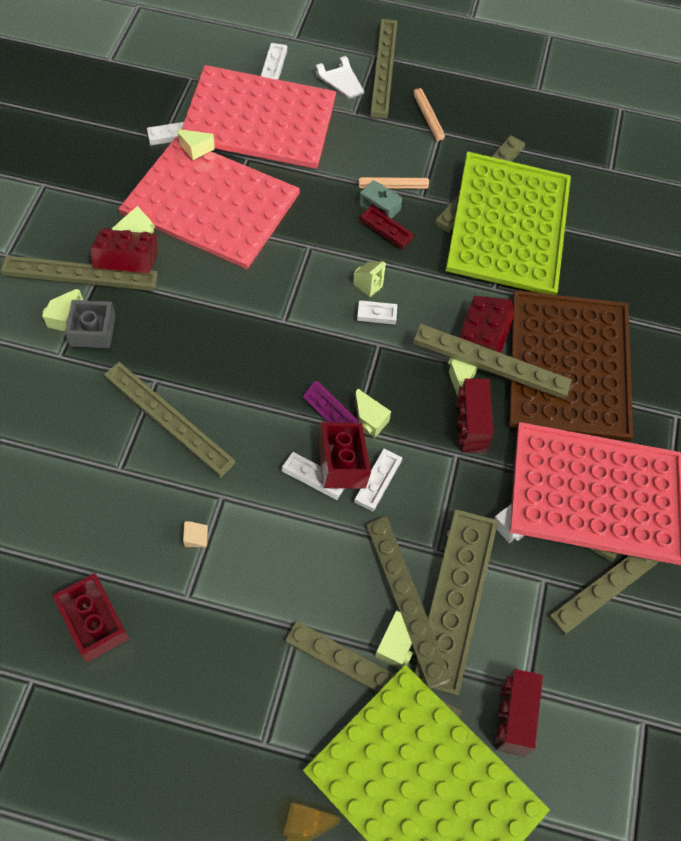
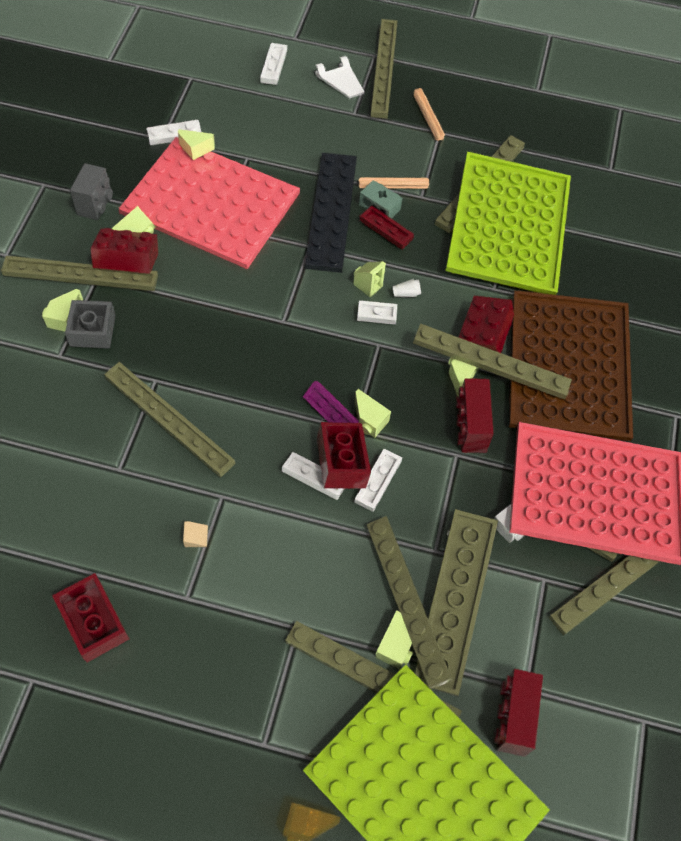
coral plate [181,65,336,169] -> none
none -> dark grey brick [70,163,113,220]
none -> black plate [305,152,357,273]
none -> white cone [393,278,421,297]

